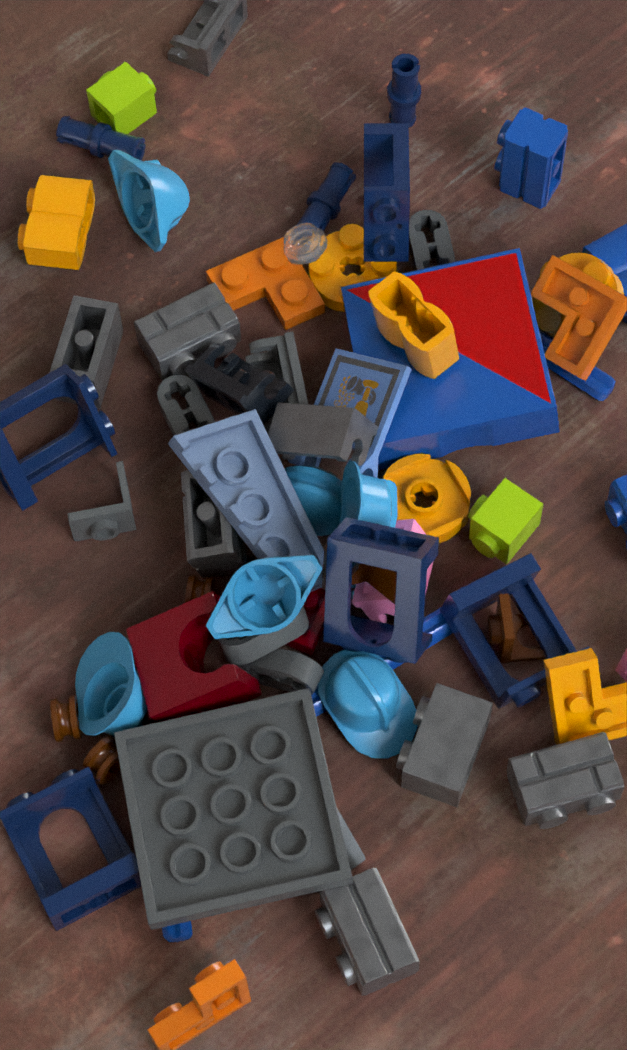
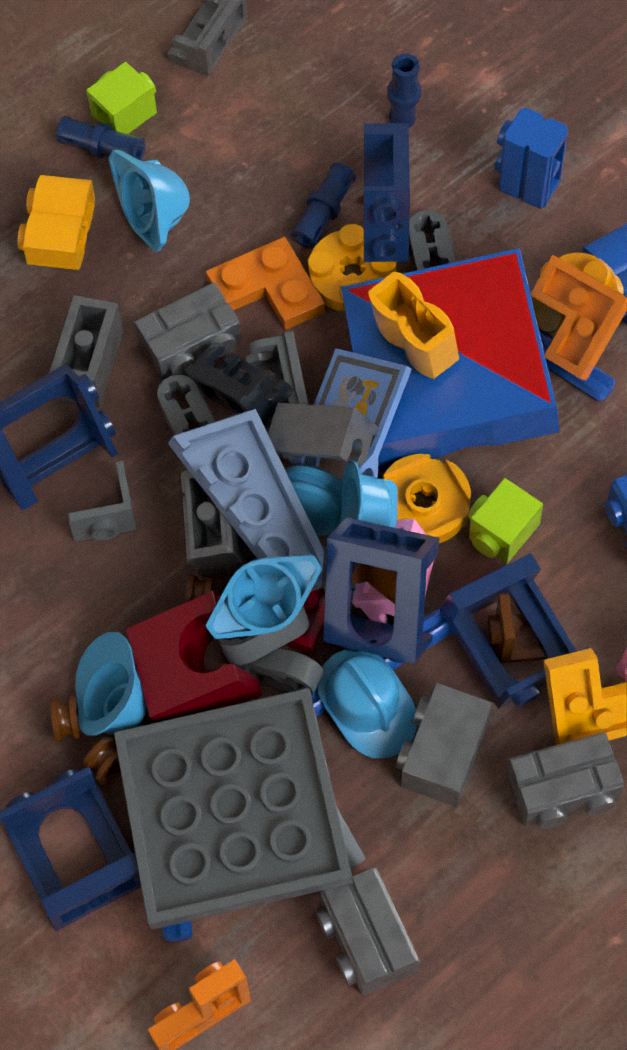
clear plate [284,223,328,264] -> none

